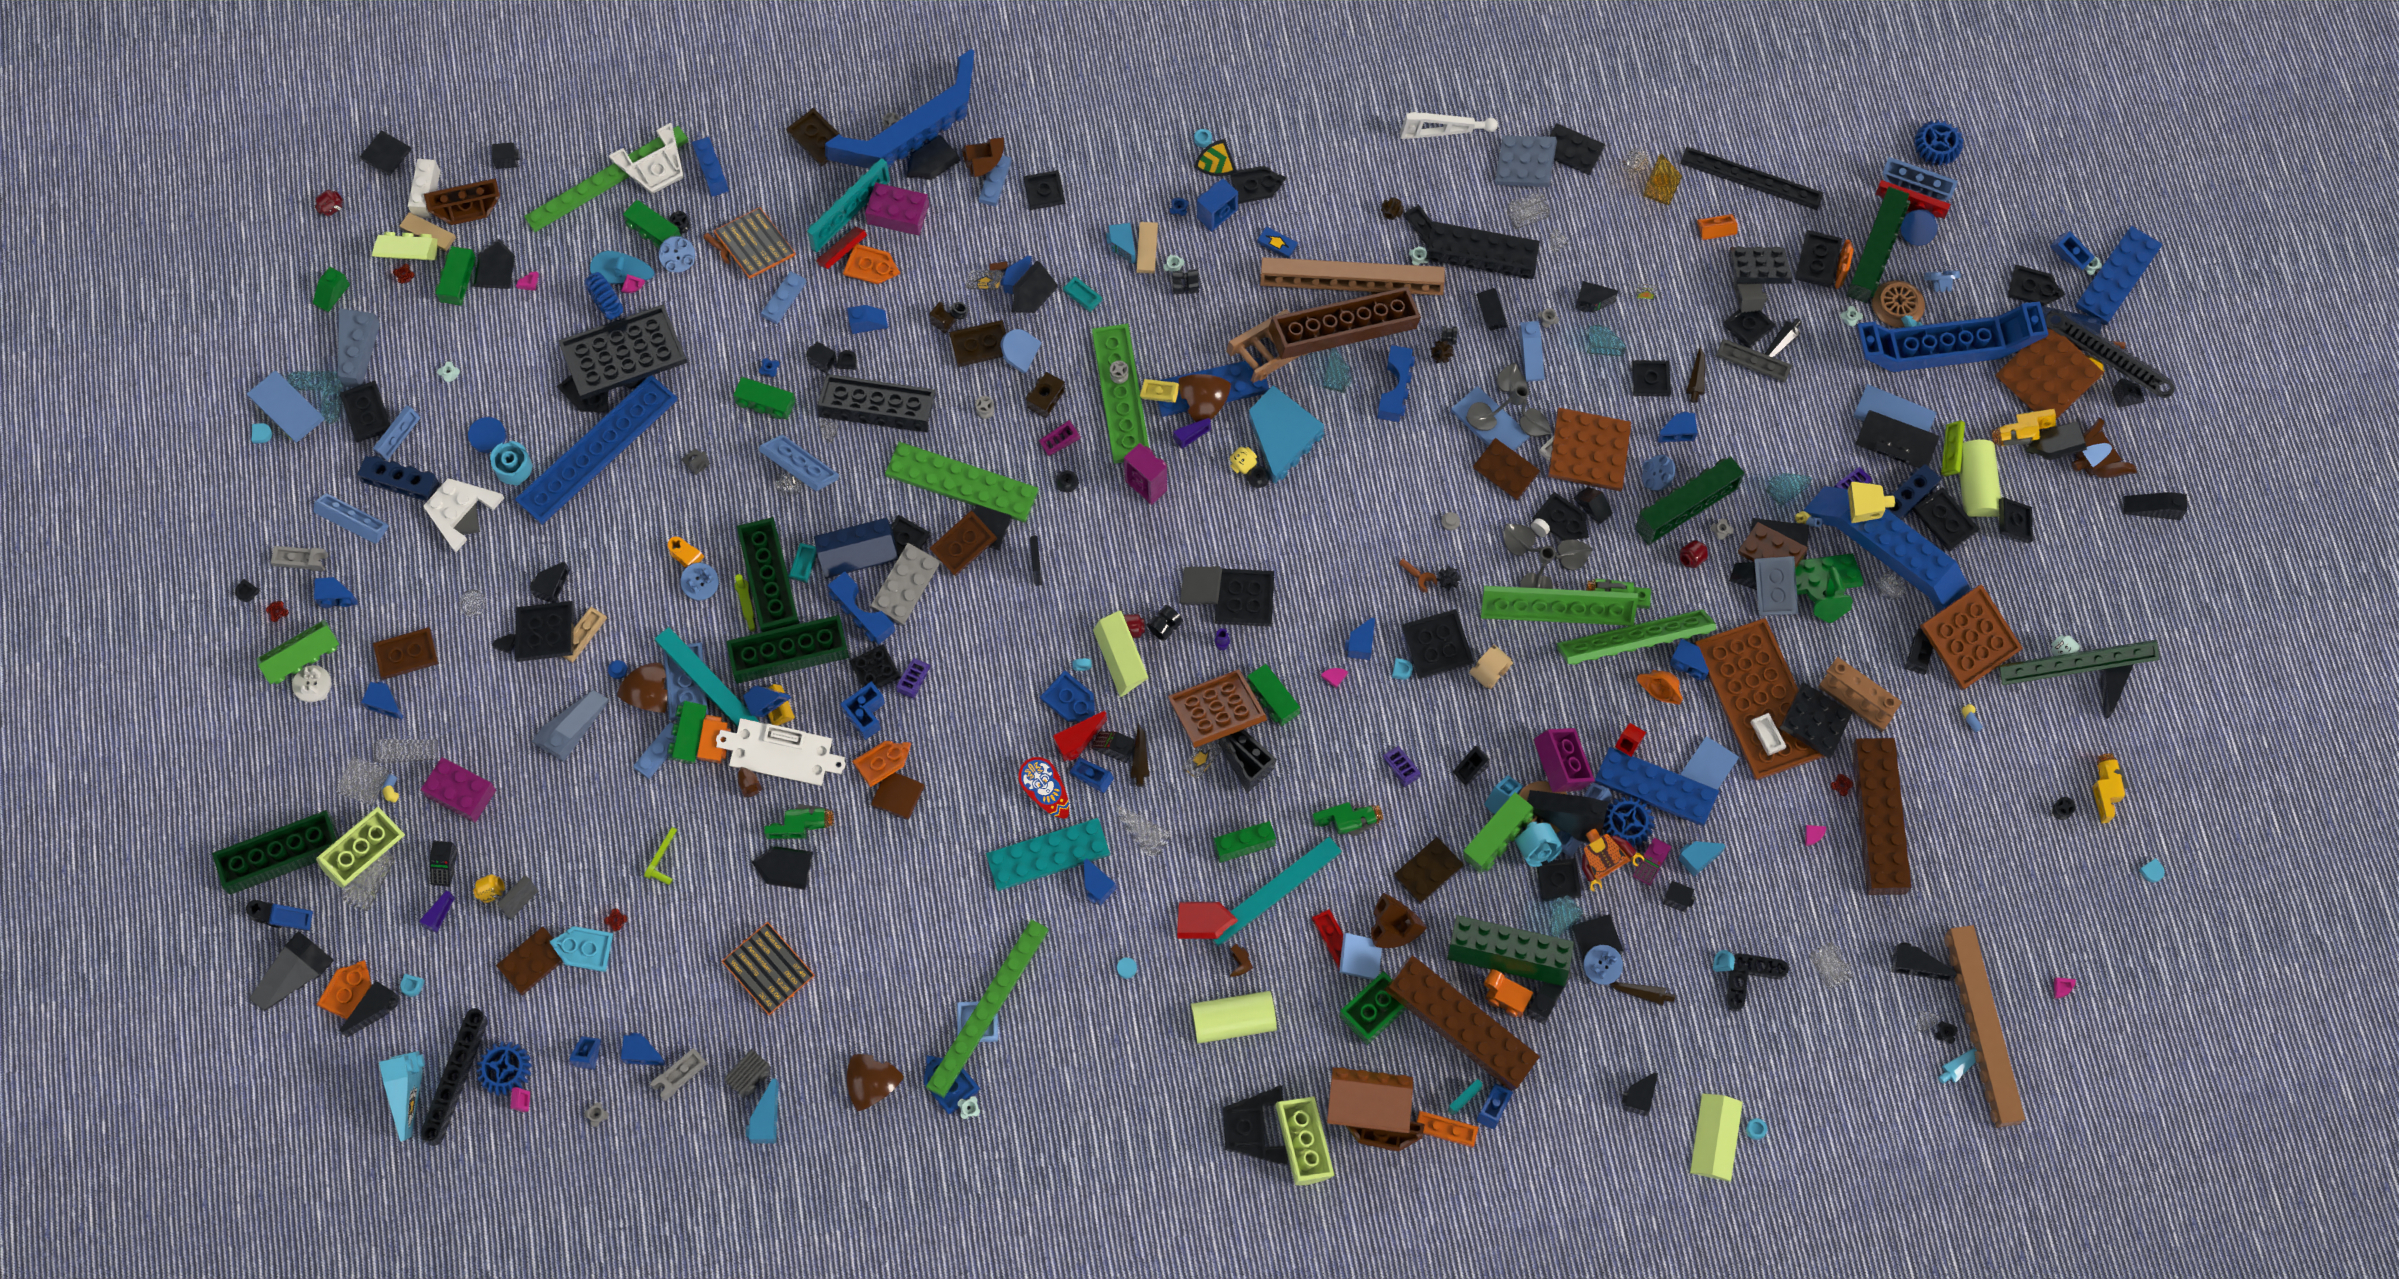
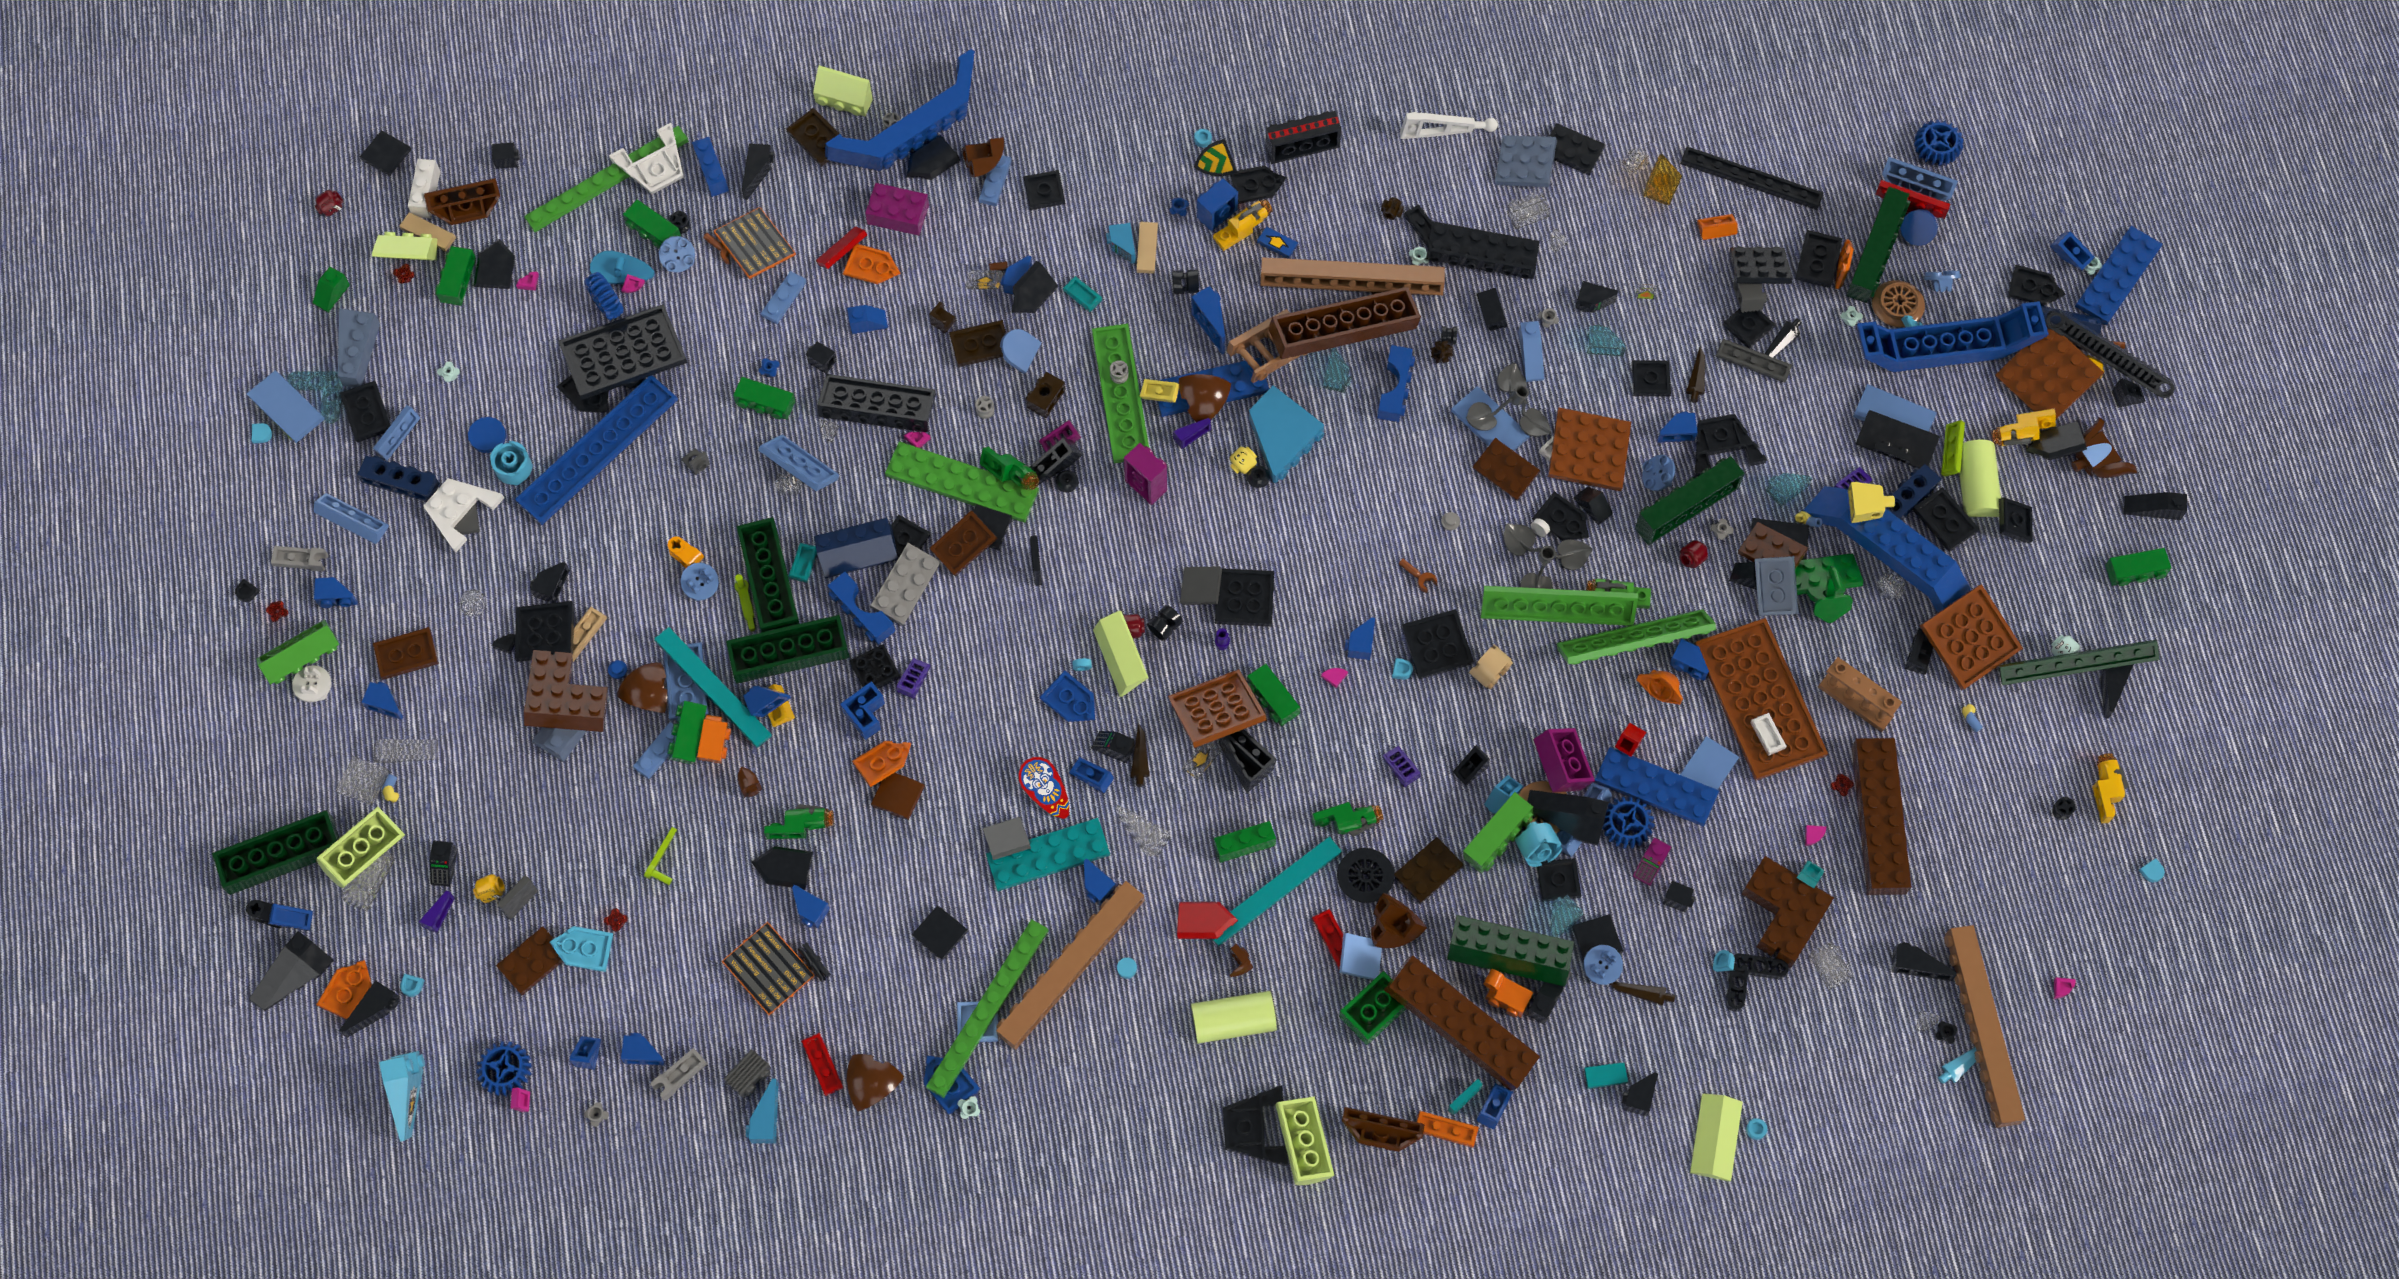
magenta brick [420,757,496,823] -> none
black beam [421,1008,488,1146] -> none
white piece [716,718,846,786] -> none
teal plate [807,158,890,253] -> none
black tile [837,350,857,370] -> none
black plate [949,302,968,319] -> none
red slope [1053,710,1107,761] -> none
light aqua plate [1164,255,1184,271] -> none
dark orange slope [1327,1067,1414,1133] -> none
black gear [1436,565,1461,591] -> none
torso [1582,829,1644,891] -> none
dark azure slope [1678,841,1726,877] -> none
black plate [1780,682,1853,759] -> none
none -> reddish brown piece [524,650,608,732]
none -> black slope [742,143,775,200]
none -> blue slope [792,885,830,929]
none -> black pin [798,943,831,982]
none -> red tile [801,1033,844,1096]
none -> yellowish green slope [813,65,873,117]
none -> dark pink tile [904,432,931,448]
none -> black tile [912,905,968,961]
none -> green plate [979,446,1039,490]
none -> dark grey tile [982,817,1031,860]
none -> medium nougat brick [996,881,1145,1051]
none -> black slope [1030,437,1083,487]
none -> blue slope [1191,286,1225,355]
none -> yellow plate [1213,199,1273,251]
none -> black brick [1265,111,1341,164]
none -> black piece [1337,848,1394,903]
none -> teal tile [1584,1062,1628,1089]
none -> black wing [1694,414,1767,477]
none -> reddish brown piece [1742,856,1834,968]
none -> teal tile [1797,861,1824,888]
none -> green brick [2105,548,2172,586]

